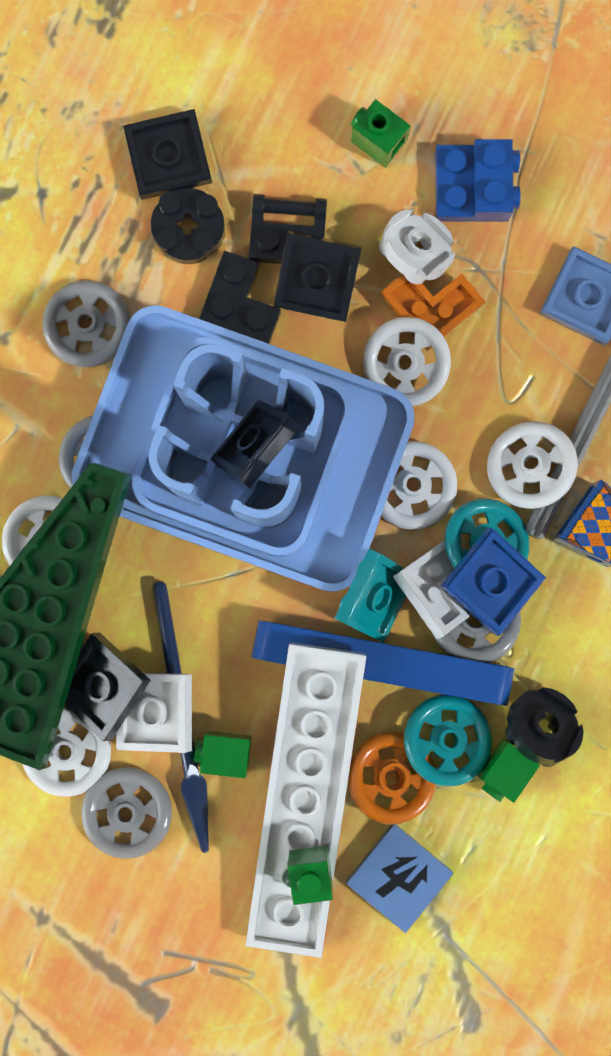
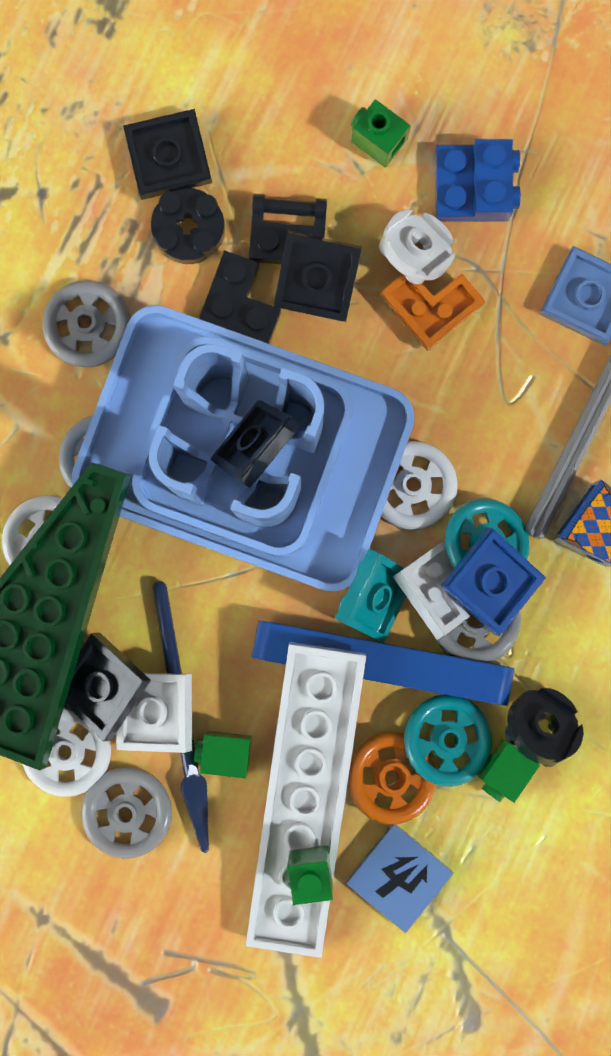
white plate [363,317,451,407] -> none
white plate [487,421,578,509] -> none

